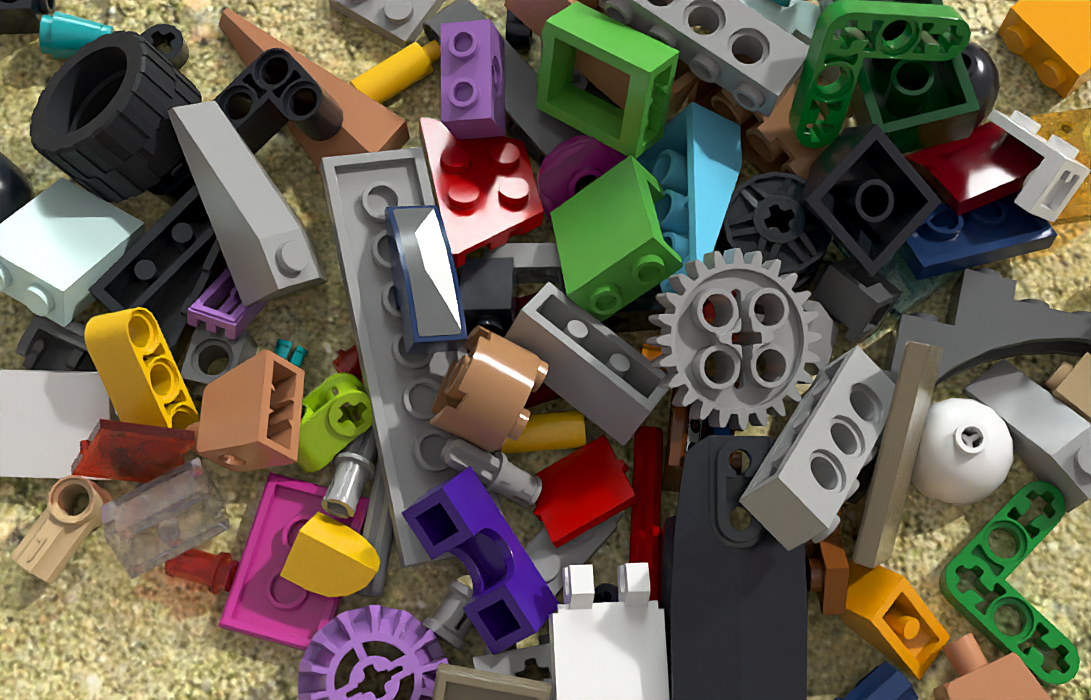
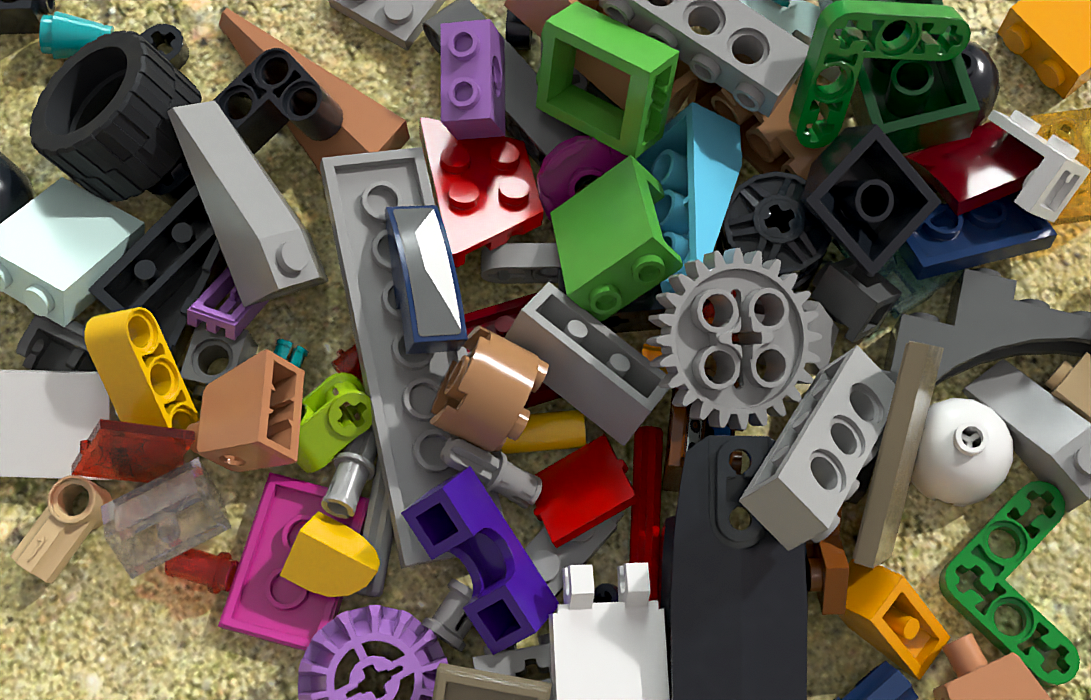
yellow cylinder [349,39,441,104] -> none
black brick [460,257,519,338] -> none

